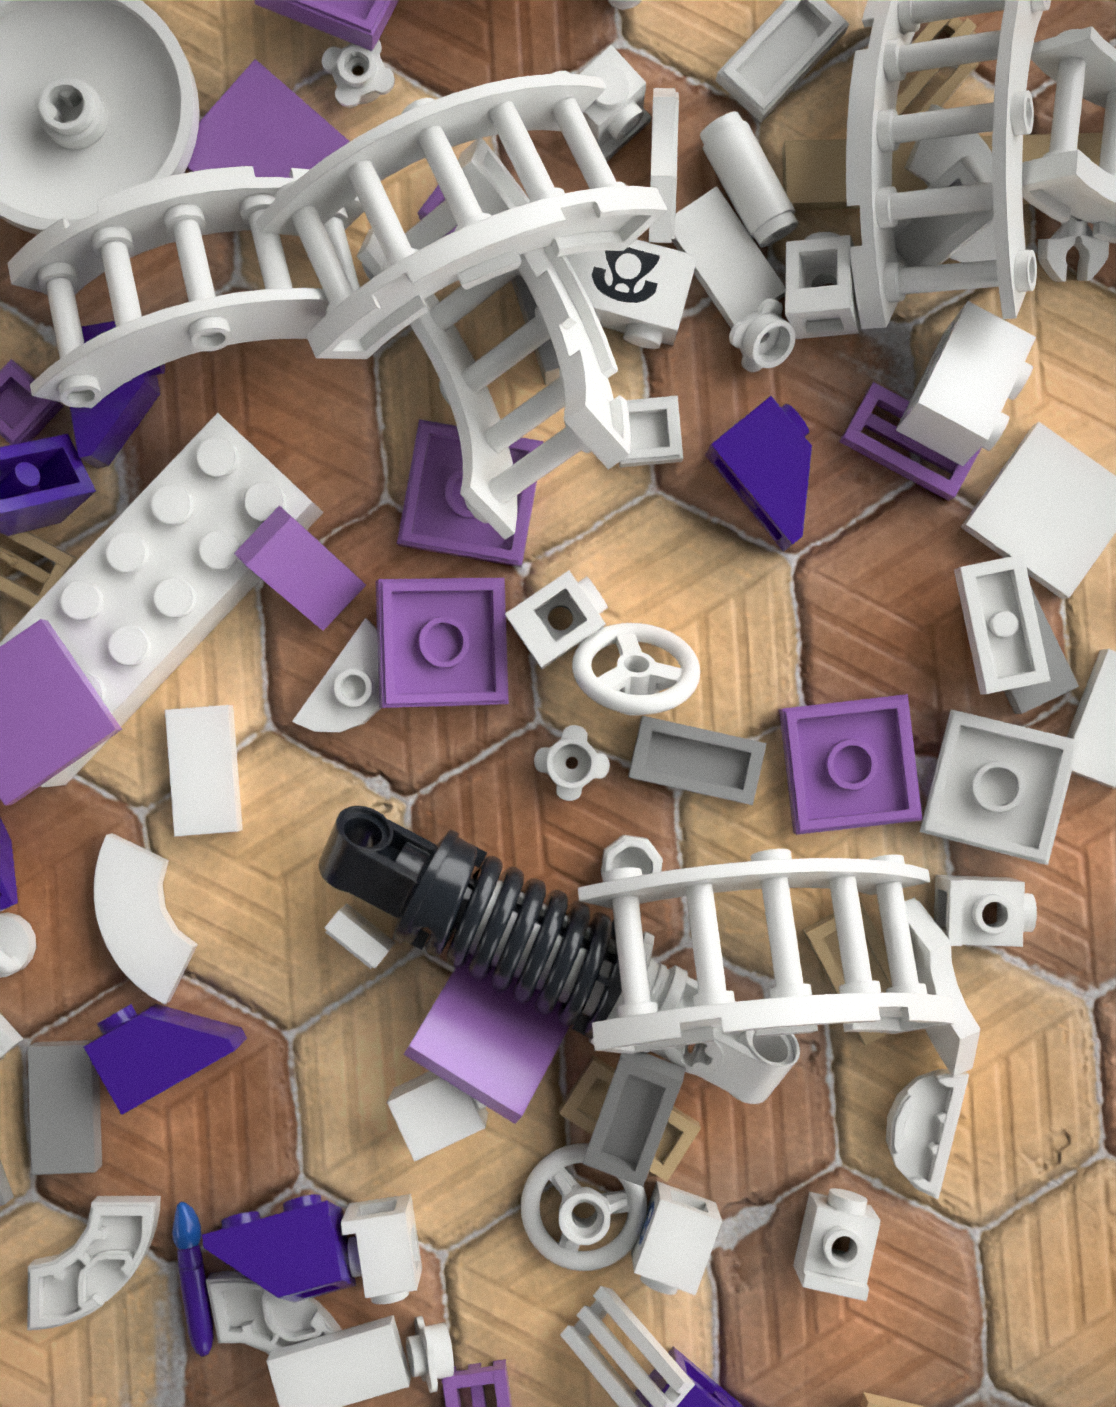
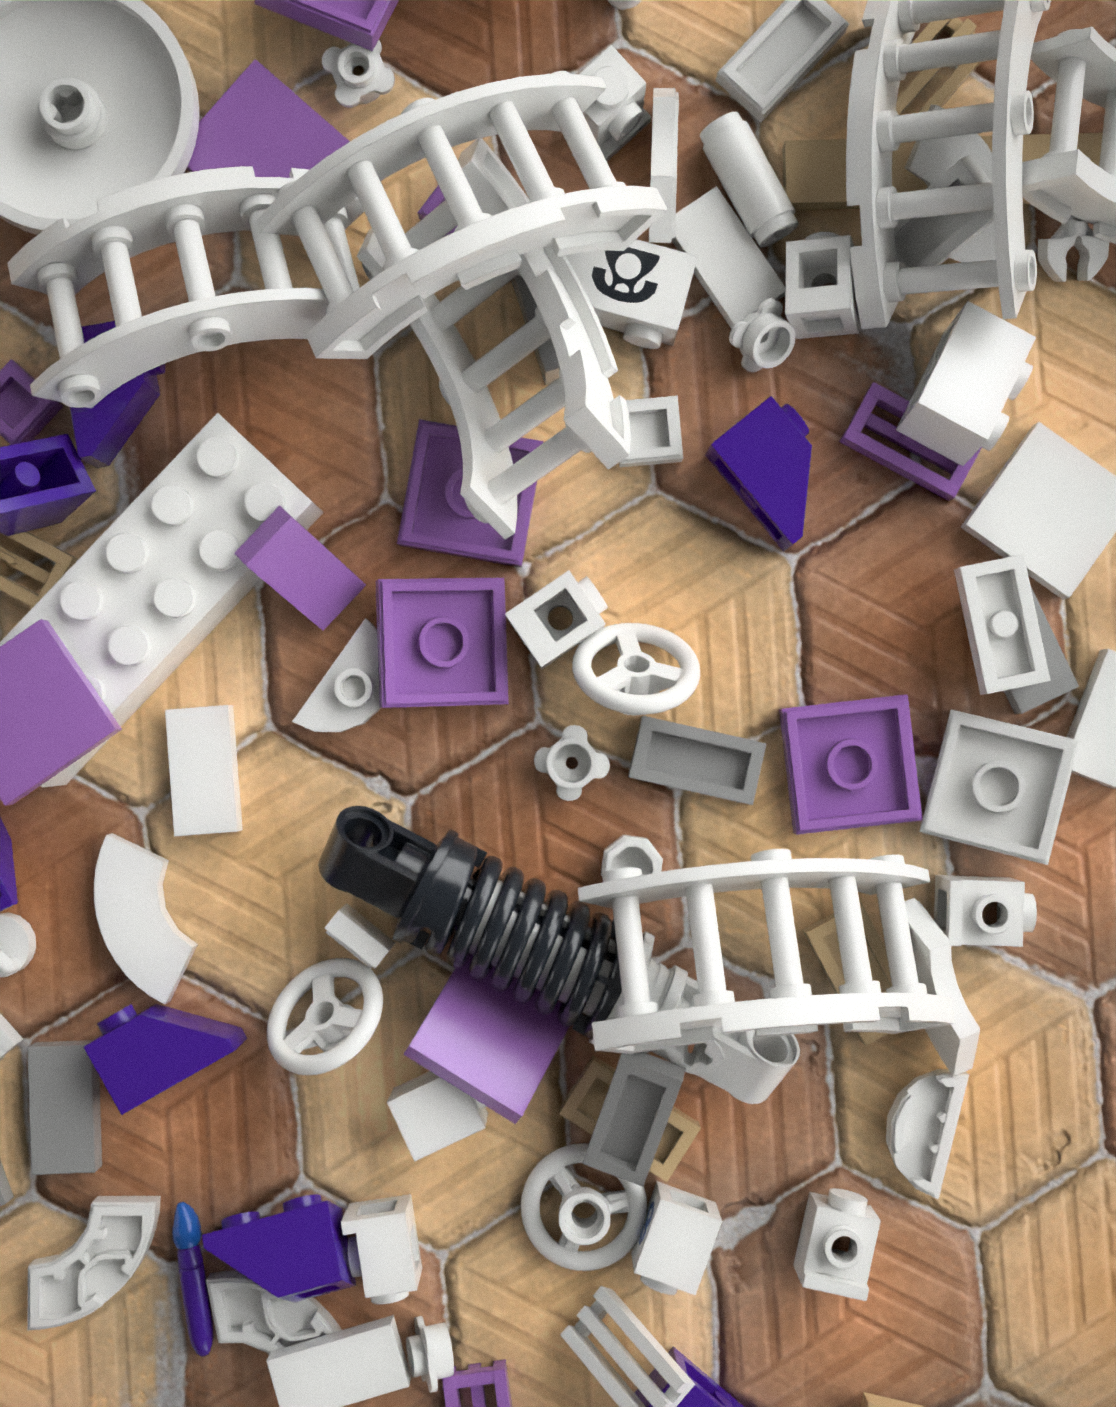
none -> white piece [267,958,383,1075]

